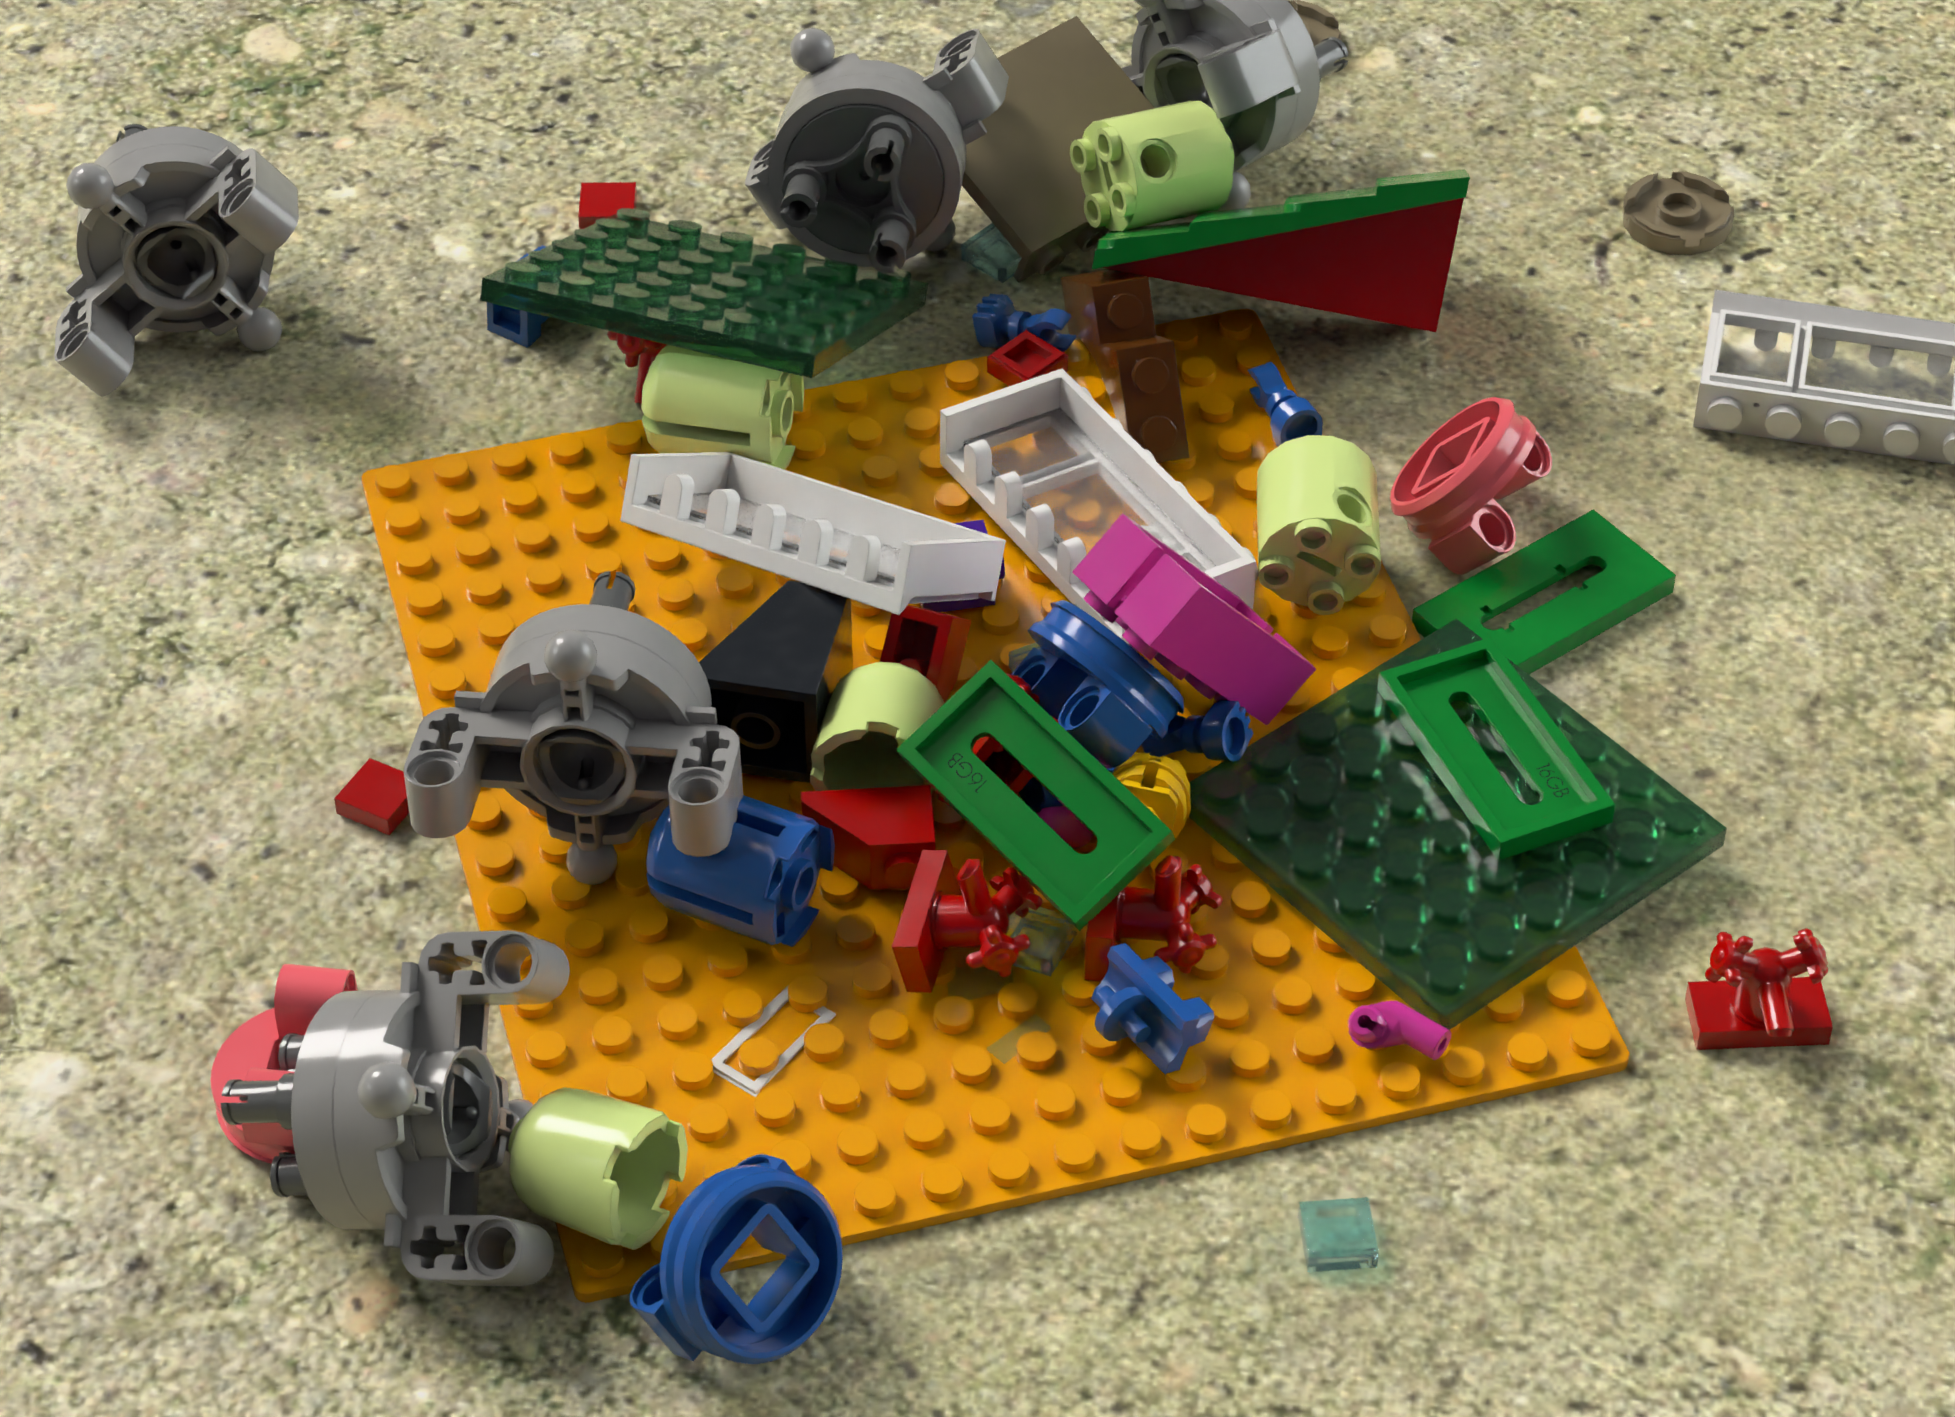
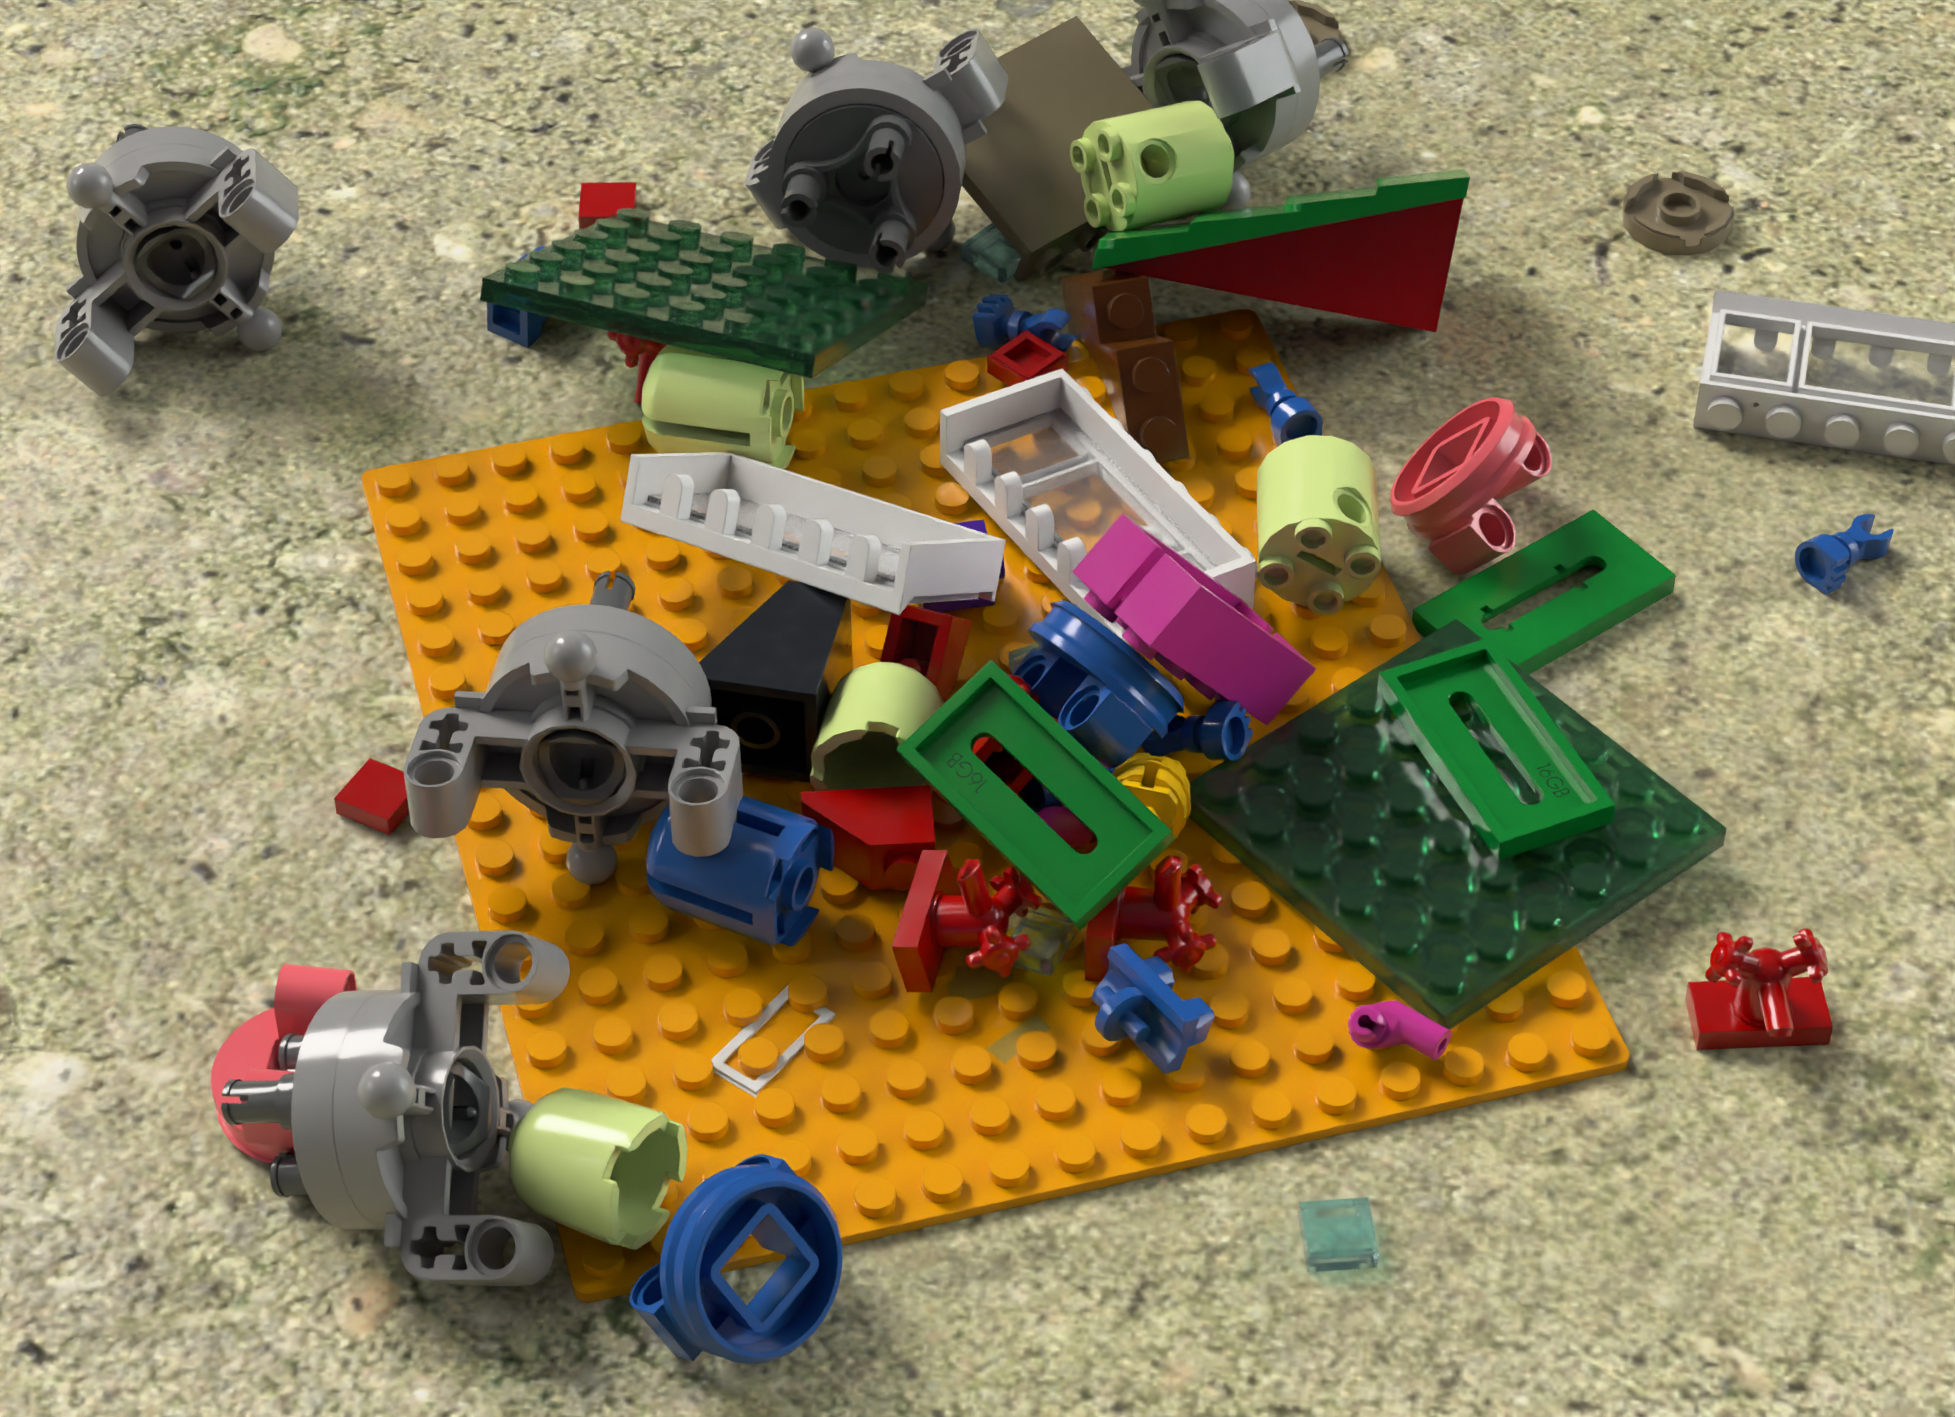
none -> blue piece [1795,514,1894,595]

